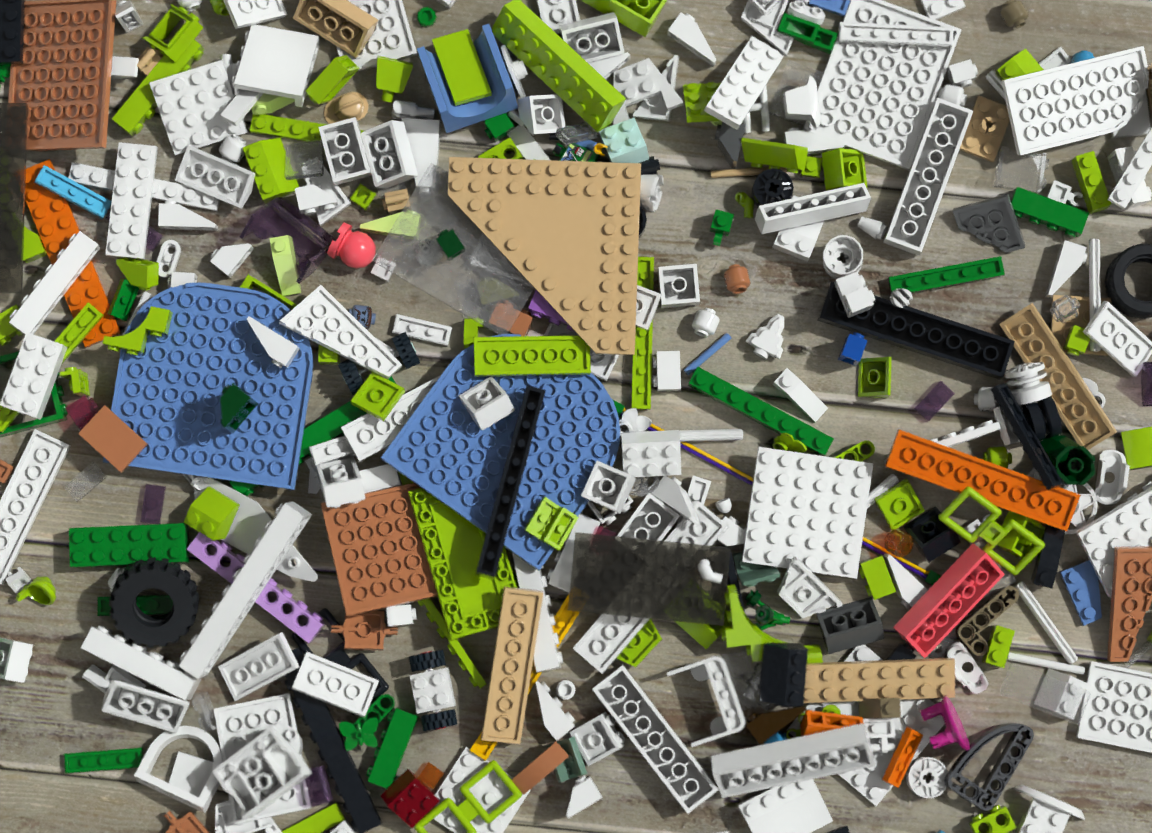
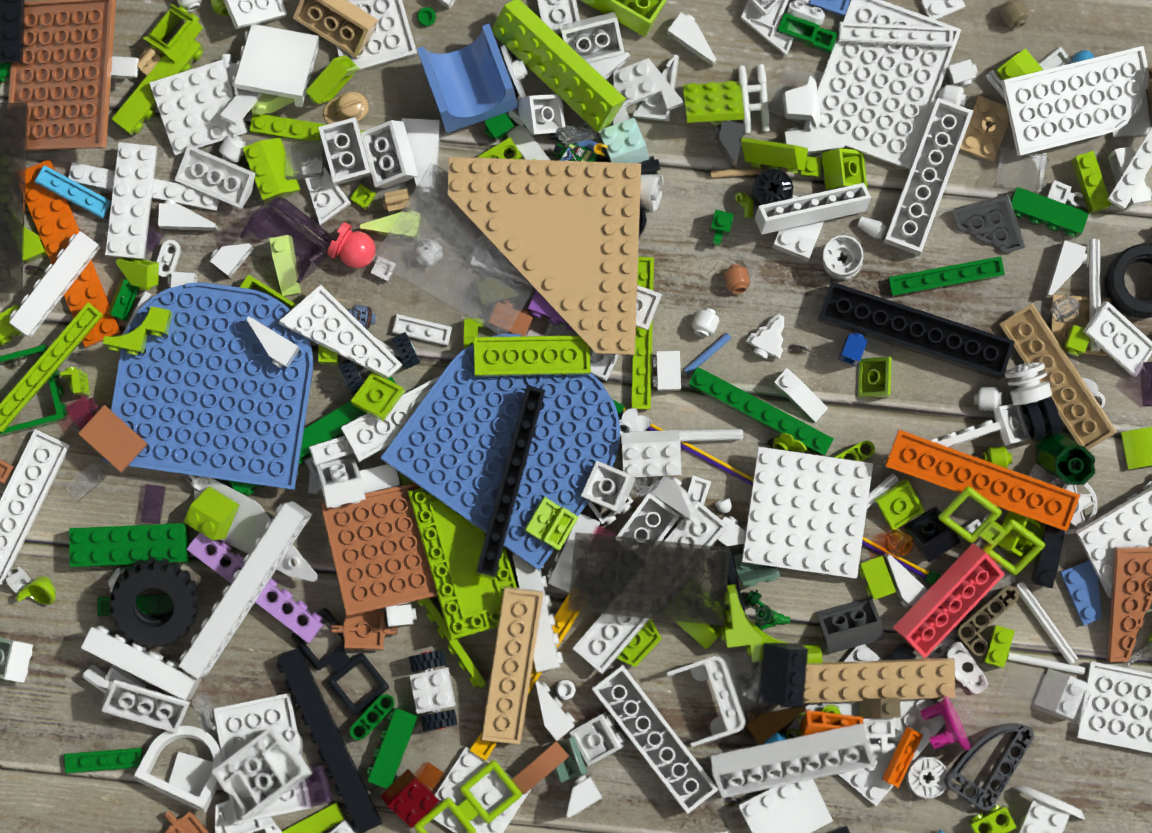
white brick [0,332,68,420] -> none
white slope [115,0,143,33] -> none
white plate [218,632,299,701] -> none
dark green slope [220,383,258,433] -> none
white plate [292,652,379,717] -> none
white slope [295,184,338,215] -> none
green piece [339,717,378,751] -> none
lime torso [376,55,413,102] -> none
white arm [391,100,434,120] -> none
lime tile [432,29,492,106] -> none
dark green brick [436,229,465,261] -> none
white slope [459,376,515,430] -> none
white brick [658,264,700,308] -> none
white arm [698,559,723,584] -> none
white plate [704,36,785,130] -> none
white wing [777,556,843,618] -> none
white brick [834,272,875,318] -> none
white arm [890,288,912,308] -> none
clear purple plate [914,381,955,421] -> none
black plate [991,383,1064,490] -> none
white piece [1095,450,1130,505] -> none

